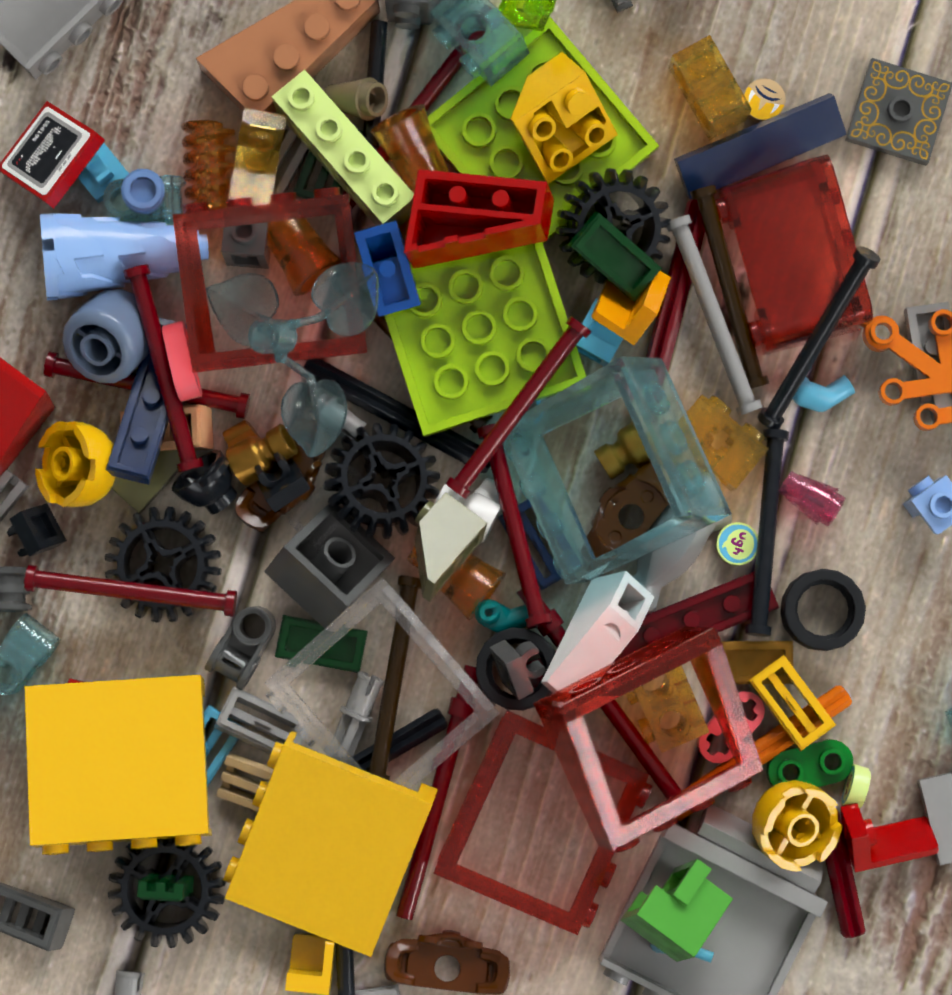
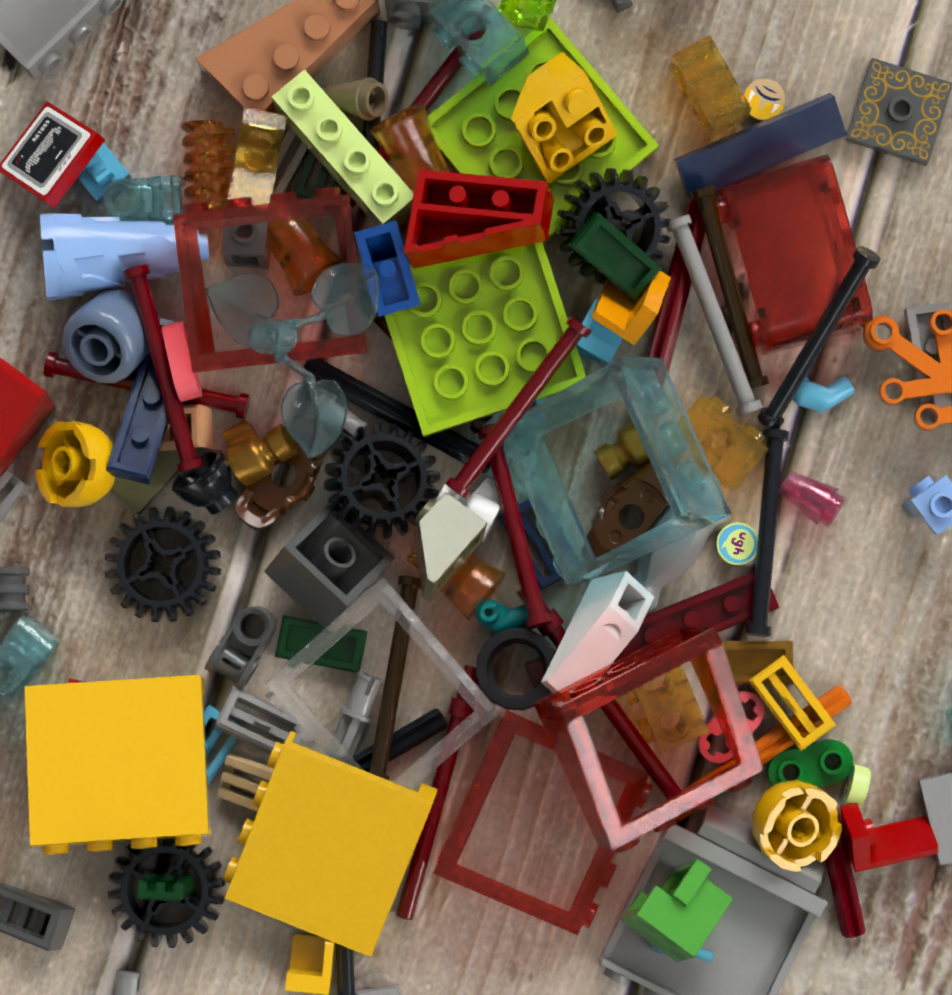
black tile [7,503,67,557] -> none
dark red bar [24,565,237,617] -> none
medium blue tile [121,169,165,214] -> none
black tile [254,452,311,512] -> none
reddish brown piece [384,930,510,994] -> none
dark grey tile [489,639,546,700] -> none
black tyre [780,569,866,651] -> none

